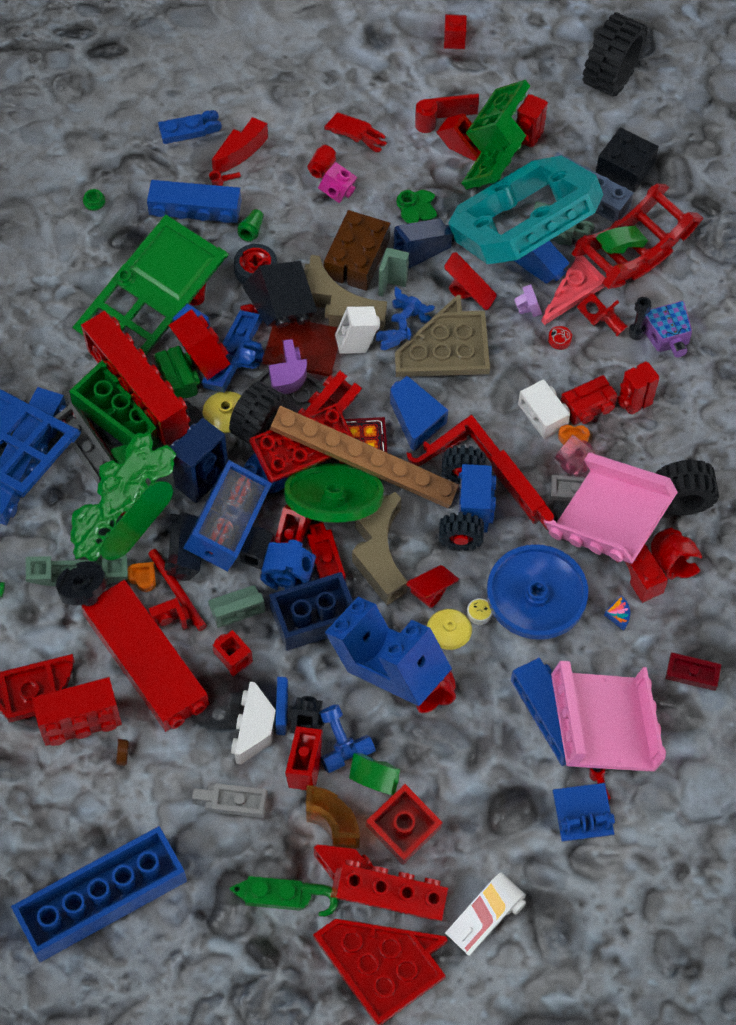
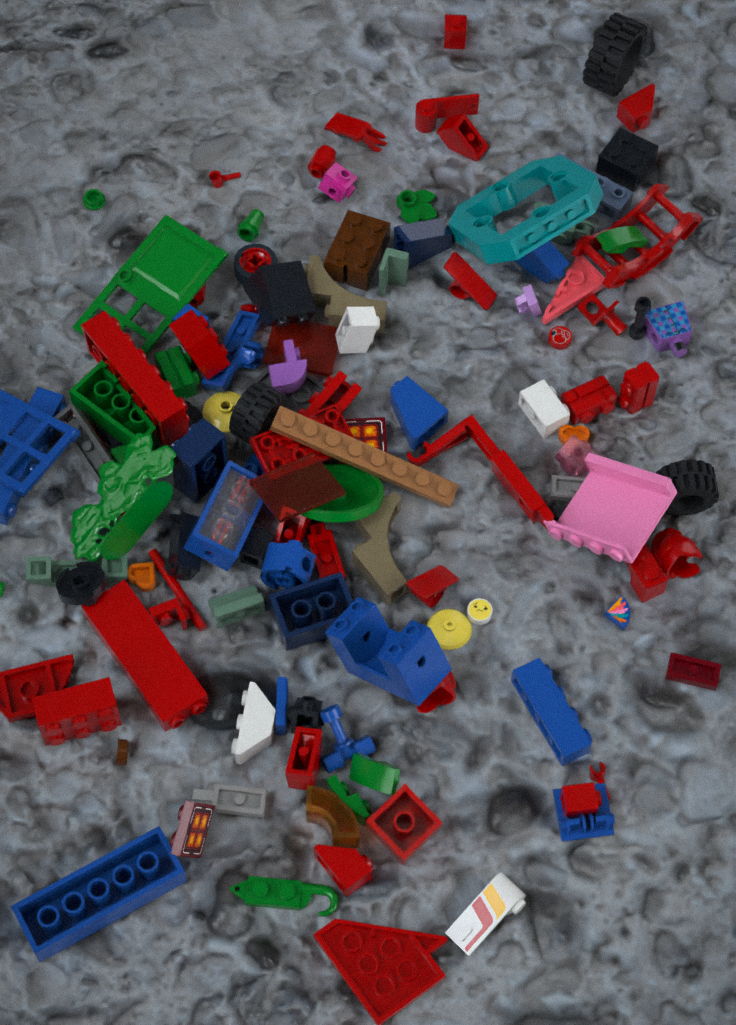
blue brick [147,180,242,223] -> none
blue hinge [158,110,222,144] -> none
red slope [212,117,268,173] -> none
red brick [213,630,253,676] -> none
red brick [330,860,448,921] -> none
blue piece [375,287,435,350] -> none
dark tan wing [395,295,490,377] -> none
brick [439,445,496,551] -> none
green bracket [461,79,530,190] -> none
blue dish [487,545,588,640] -> none
red brick [516,94,548,148] -> none
bright pink panel [551,661,666,772] -> none
none -> tile [170,800,215,858]
none -> clear red piece [249,453,346,523]
none -> green slope [326,775,372,827]
none -> red brick [560,782,602,819]
none -> red slope [616,83,655,133]

